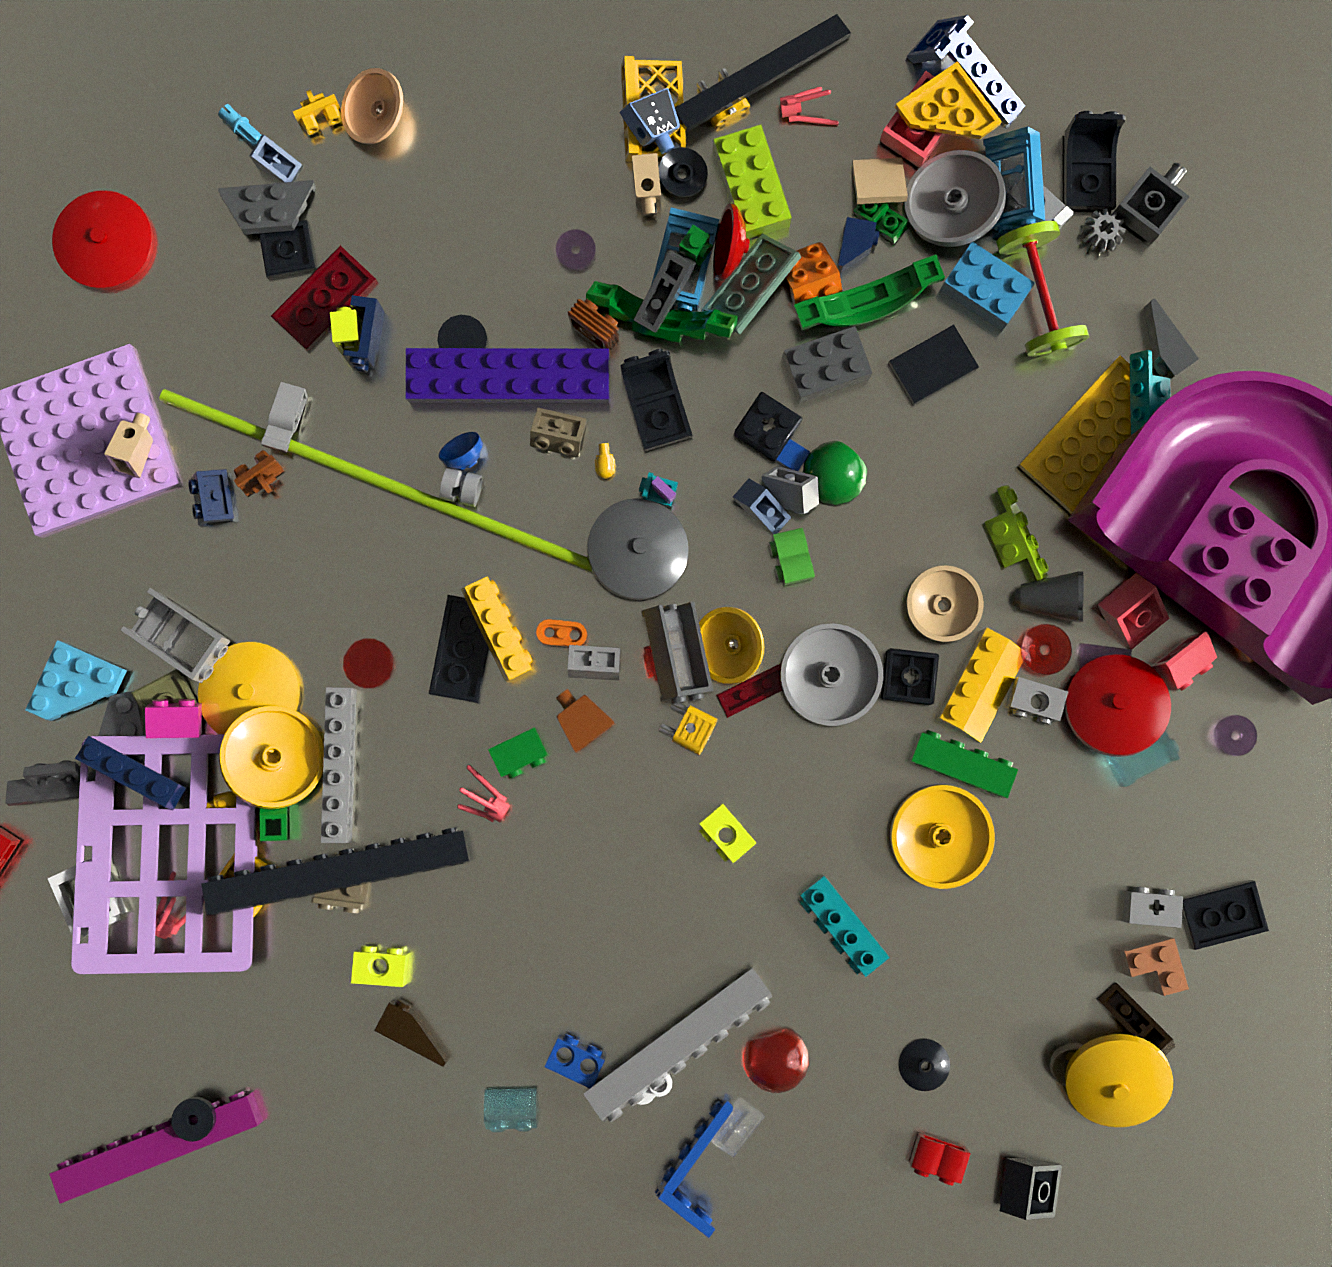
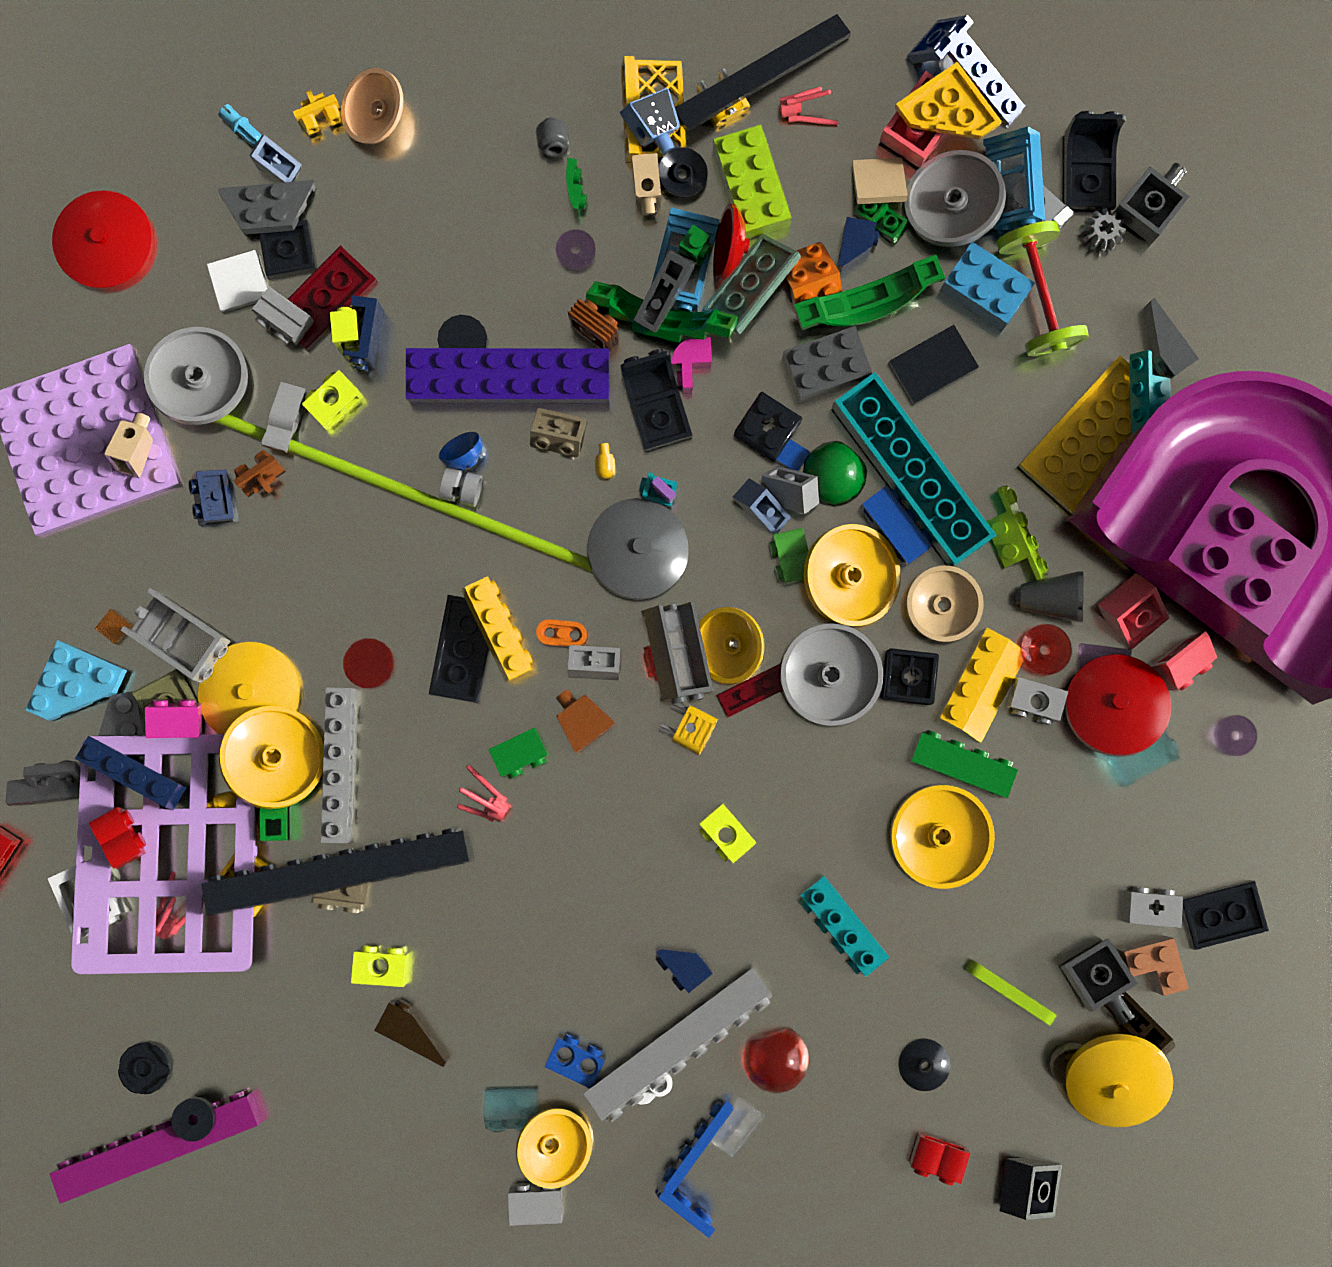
none -> red brick [89,807,146,869]
none -> clear orange tile [94,609,132,645]
none -> black tile [118,1041,172,1095]
none -> light grey dish [144,327,248,425]
none -> white tile [207,250,267,313]
none -> light grey brick [252,287,314,345]
none -> neon yellow brick [302,370,363,430]
none -> light grey brick [508,1183,563,1226]
none -> yellow dish [516,1108,592,1188]
none -> dark grey head [536,117,570,157]
none -> green slope [566,158,587,217]
none -> dark blue slope [655,947,713,994]
none -> dark pink brick [671,337,712,394]
none -> yellow dish [803,524,901,626]
none -> teal brick [832,372,997,567]
none -> blue brick [859,486,932,567]
none -> lime beam [965,960,1057,1026]
none -> dark grey brick [1060,938,1138,1025]

